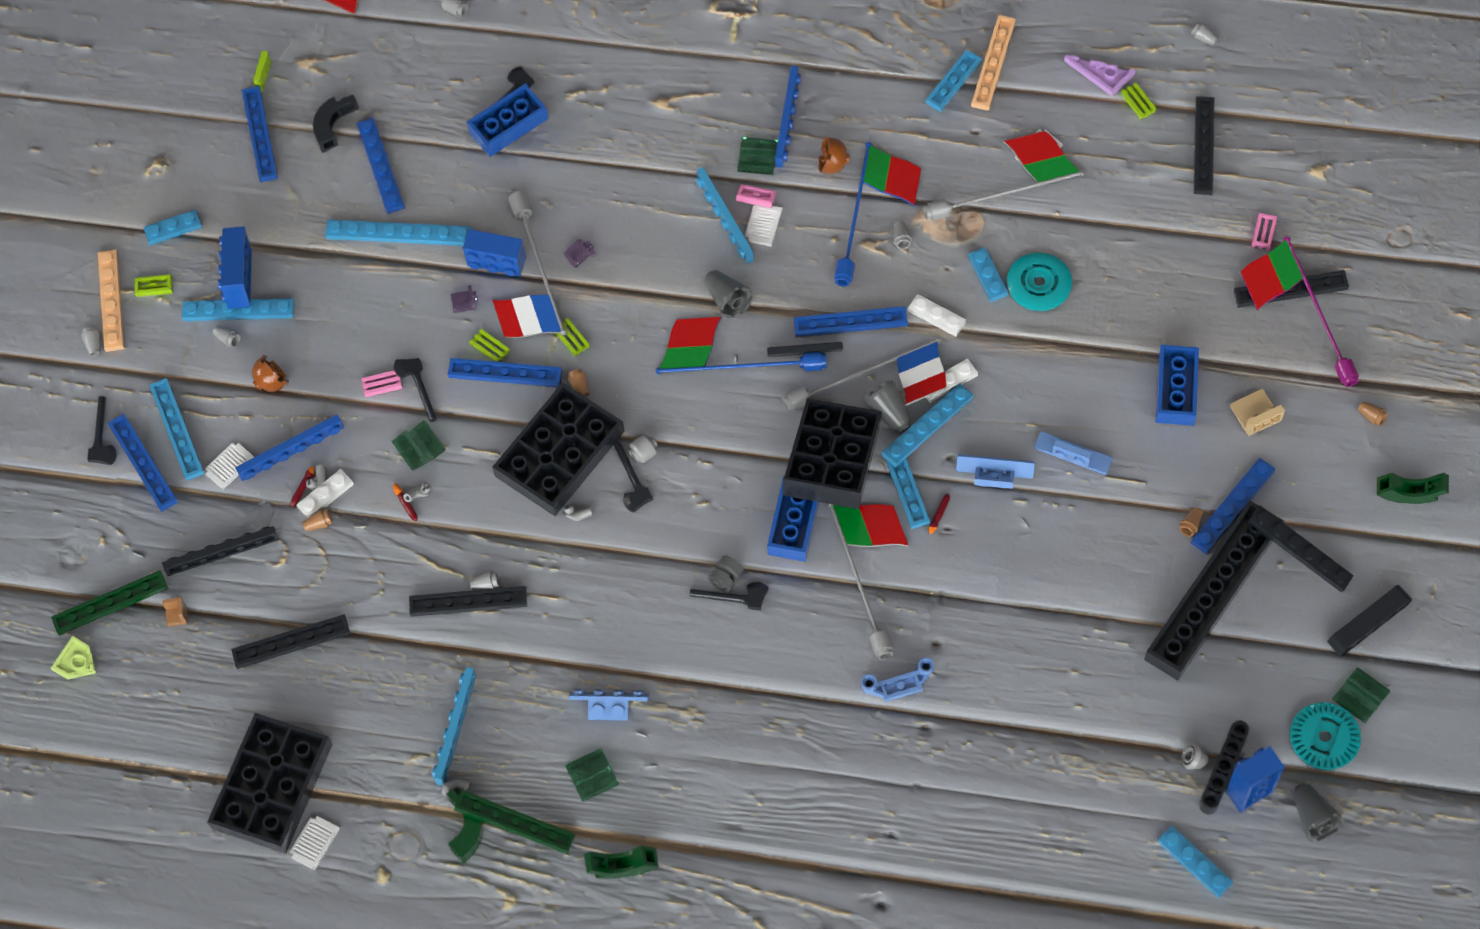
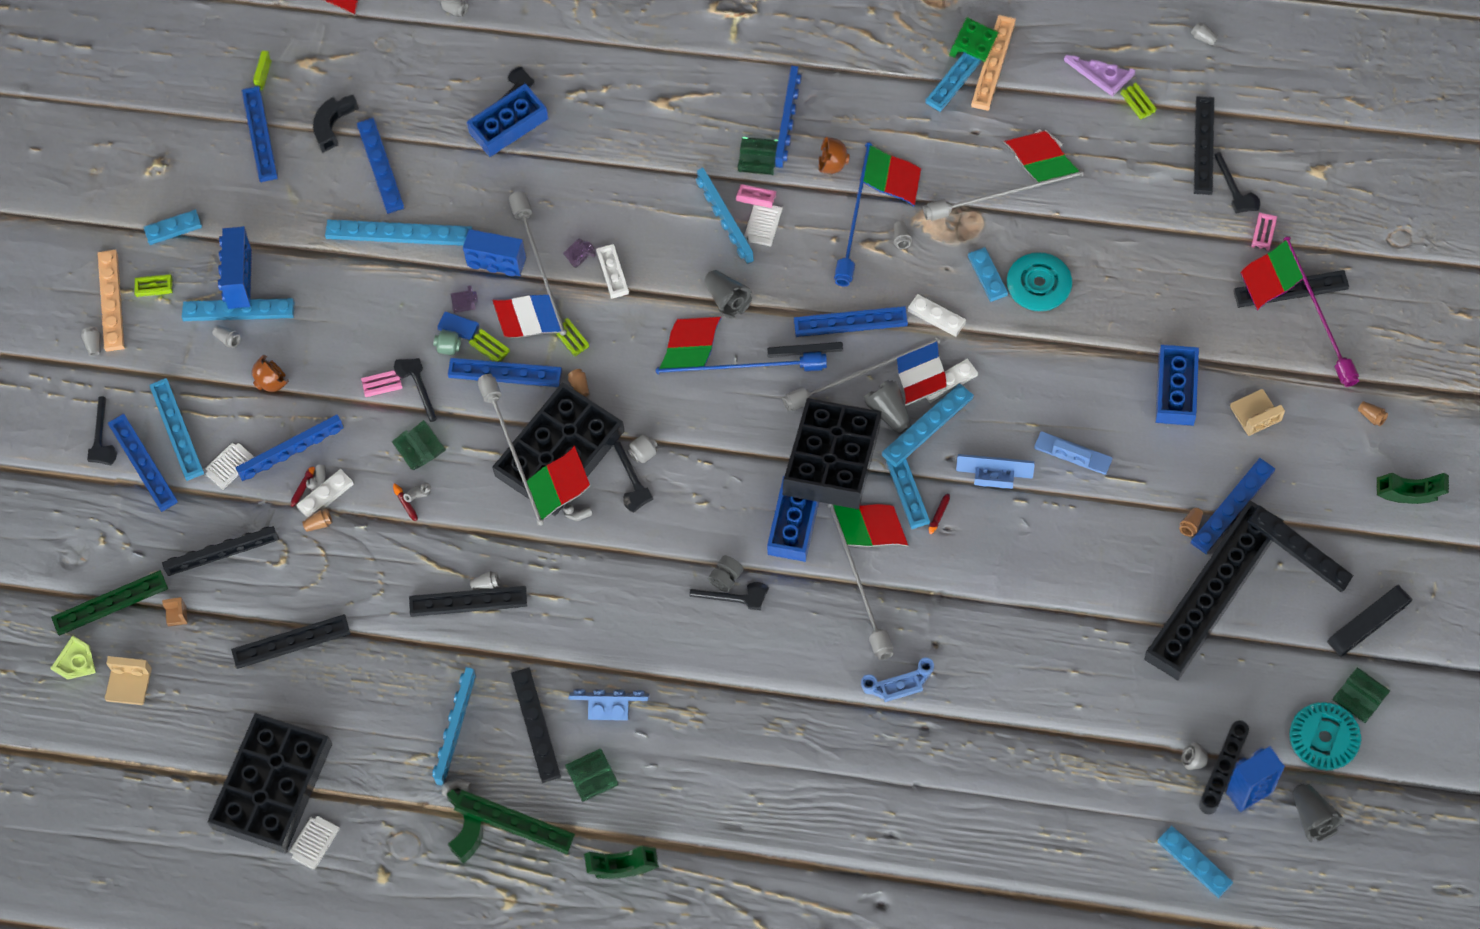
none -> tan bracket [105,656,152,705]
none -> sand green head [433,330,462,356]
none -> blue tile [437,311,479,340]
none -> flag [478,374,590,526]
none -> black plate [511,667,561,783]
none -> white plate [596,244,629,299]
none -> green bracket [949,17,998,62]
none -> black piece [1214,152,1261,214]

